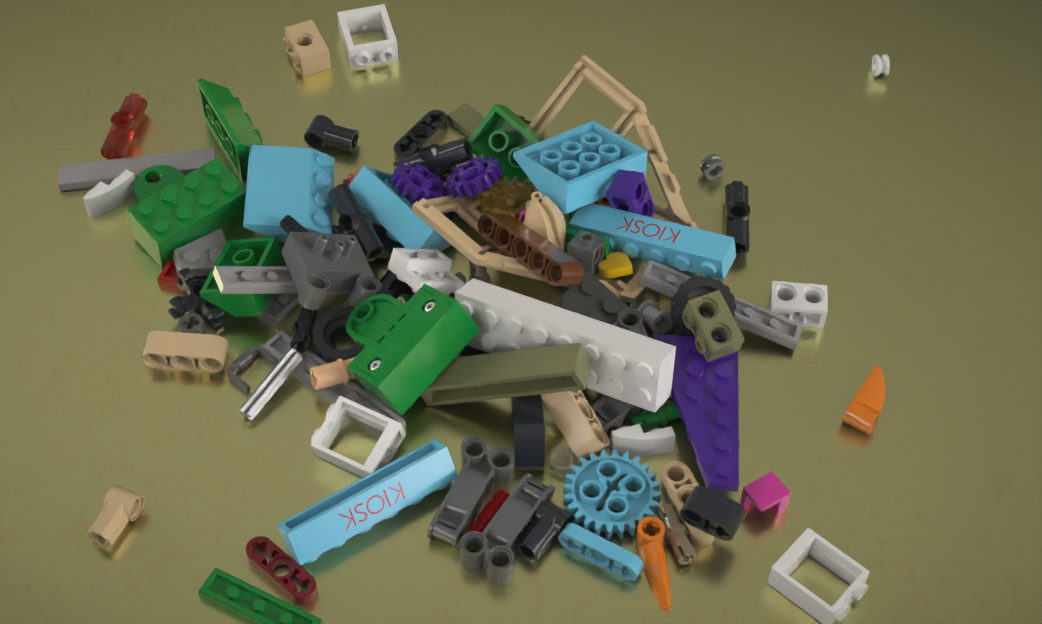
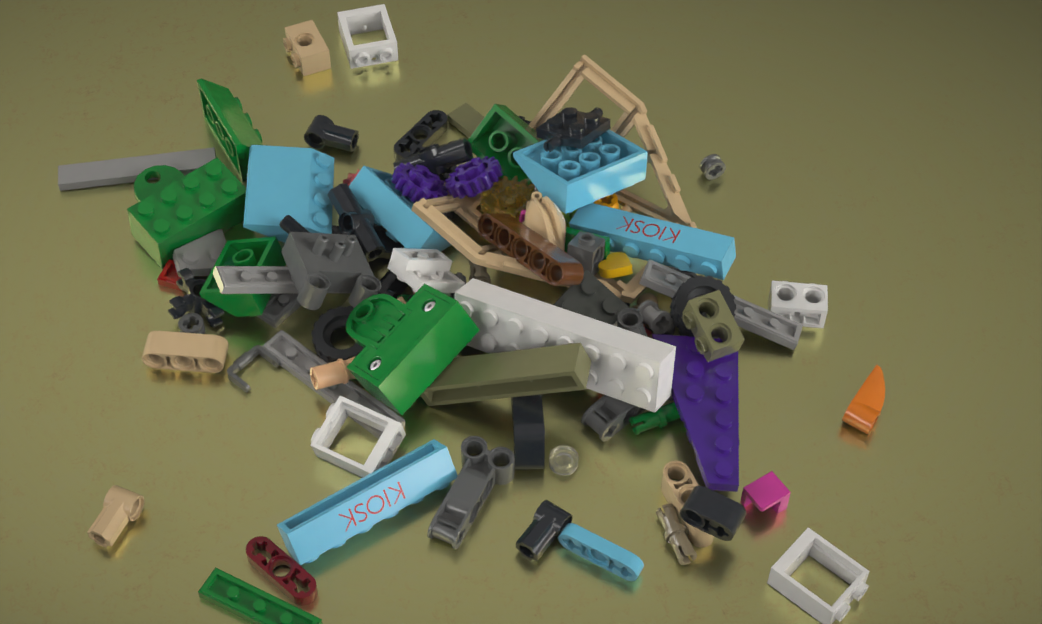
white slope [83,169,136,217] -> none
clear red piece [100,93,148,160] -> none
axle [239,348,302,421] -> none
black pin [290,306,318,353] -> none
dark grey piece [460,473,555,585] -> none
red axle [468,489,510,533] -> none
tan beam [540,390,609,459] -> none
medium azure gear [563,449,661,539] -> none
dark purple brick [606,169,656,217] -> none
white slope [610,424,676,456] -> none
orange piece [636,517,671,609] -> none
black piece [724,181,750,256] -> none
white bush [872,54,890,77] -> none
none -> black plate [536,107,611,152]

